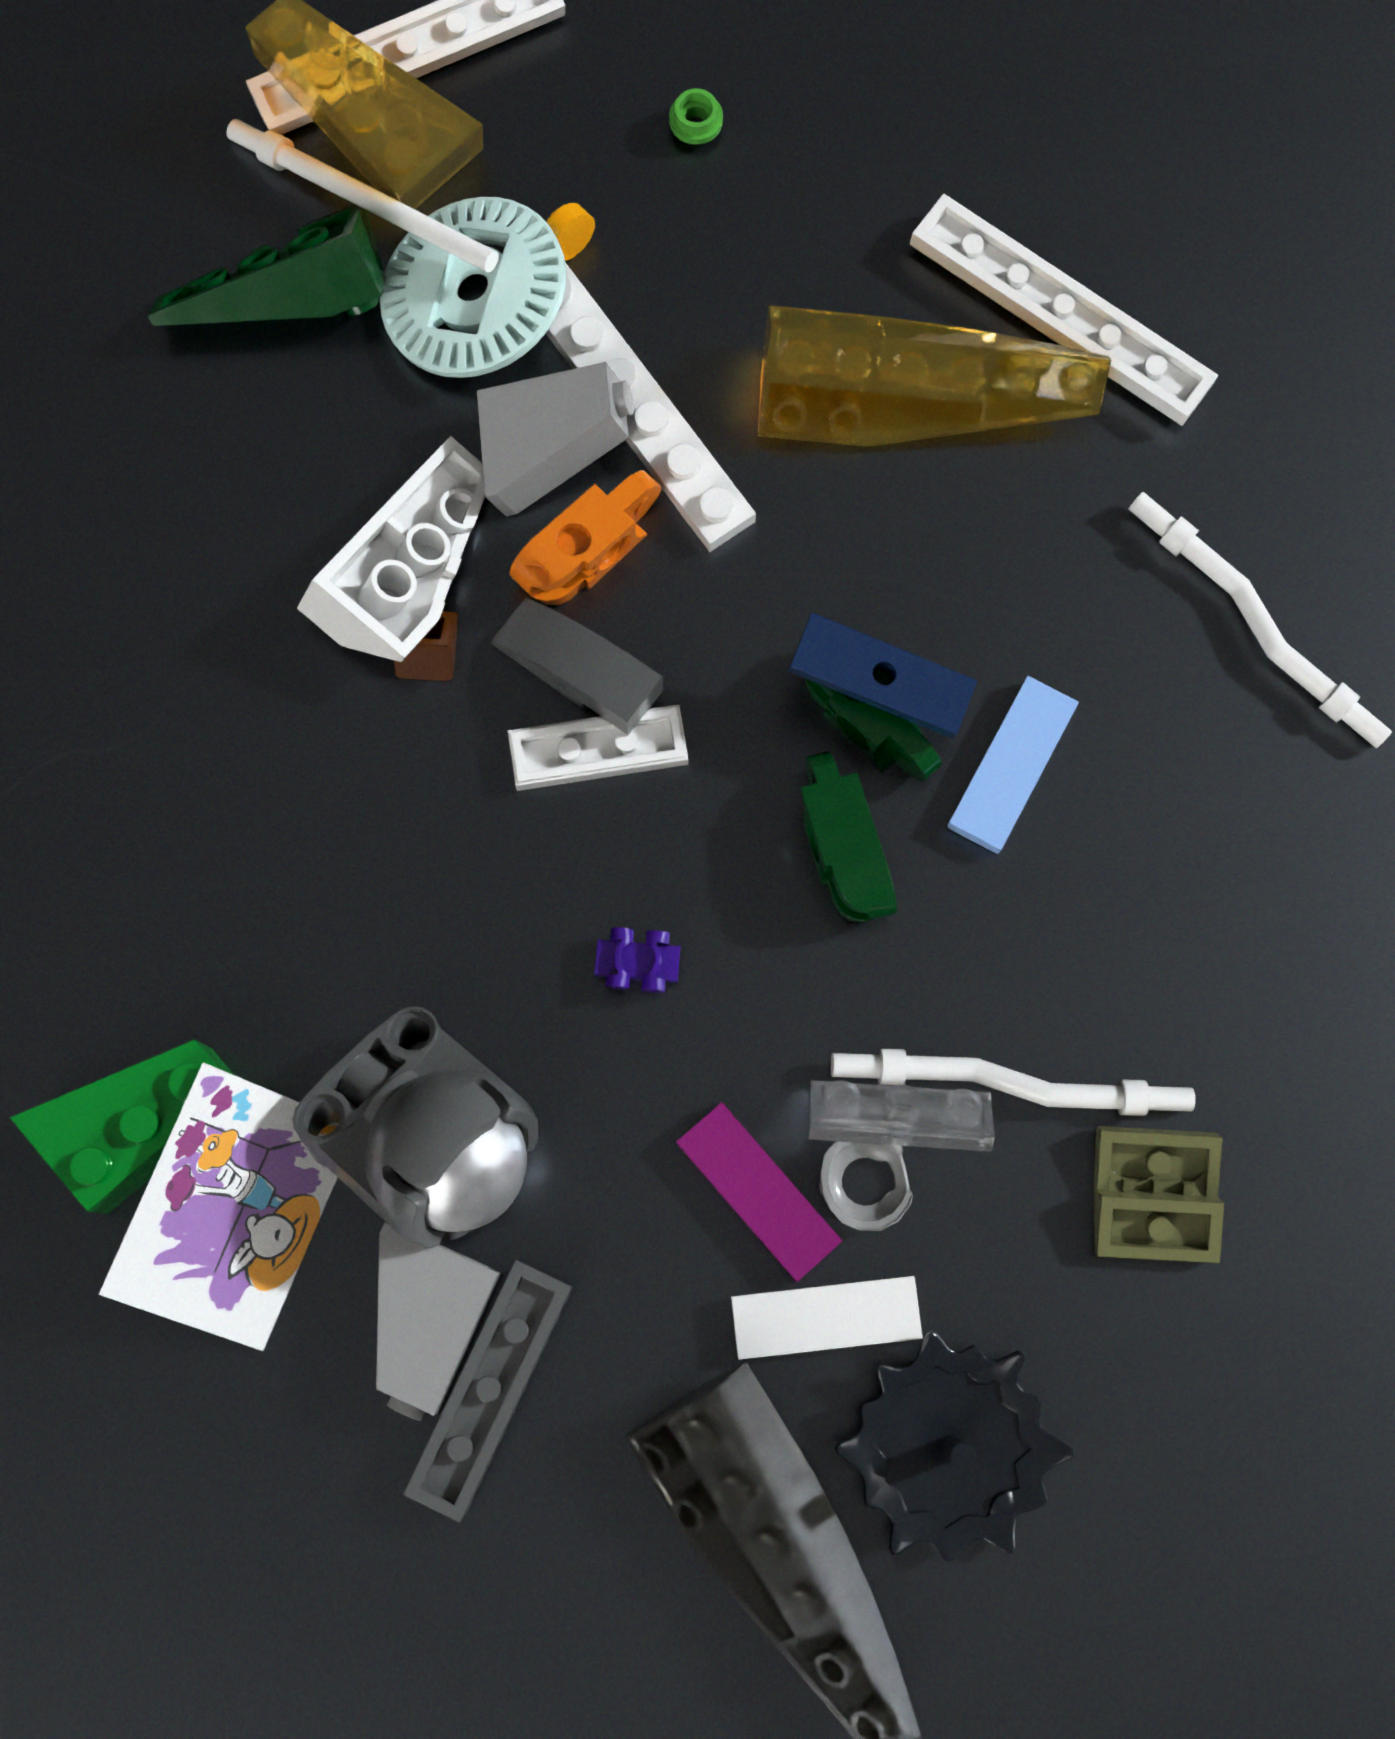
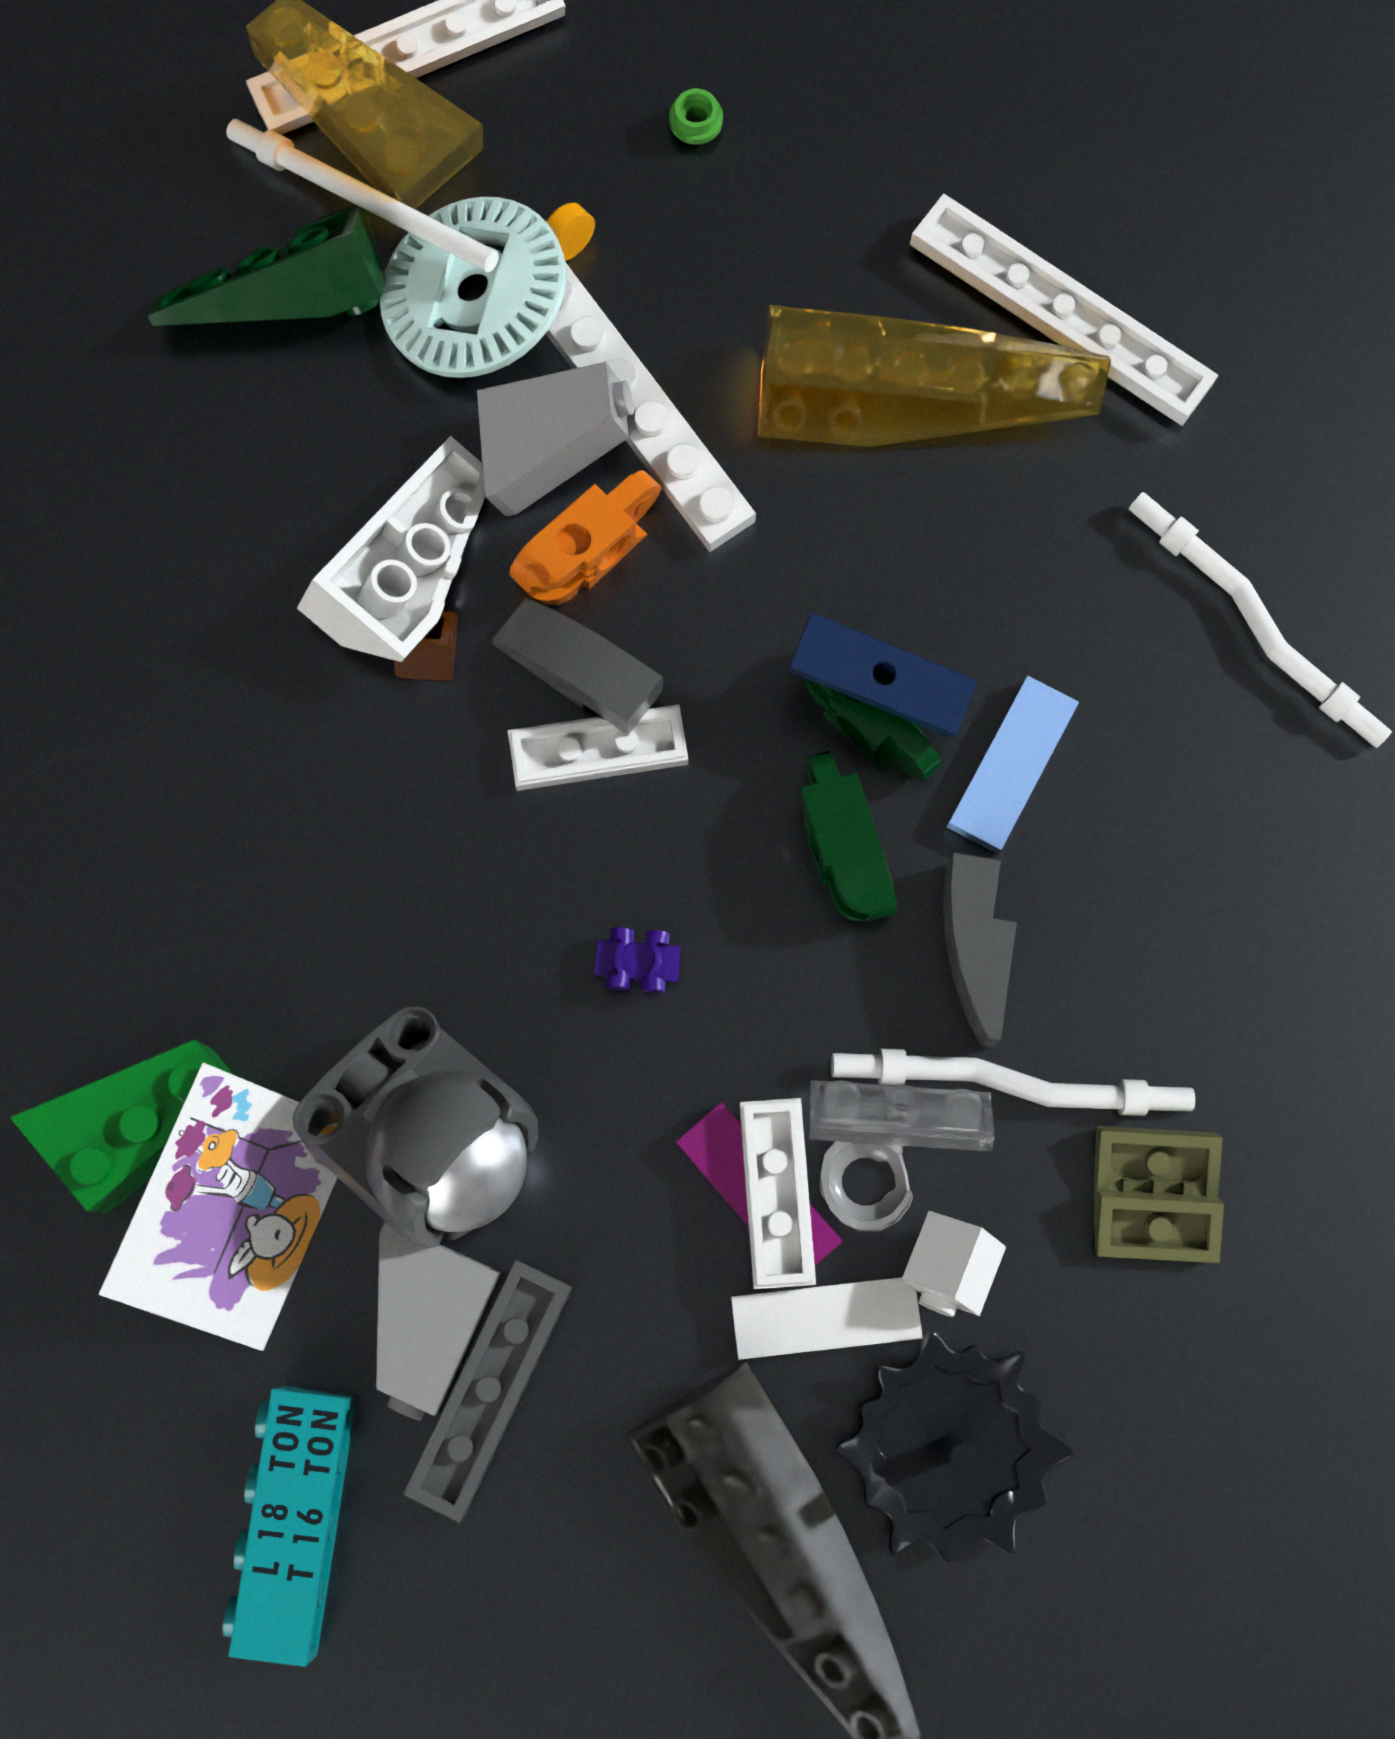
none -> teal brick [223,1386,357,1667]
none -> white tile [739,1098,816,1289]
none -> white brick [901,1211,1006,1317]
none -> dark grey slope [943,853,1017,1048]

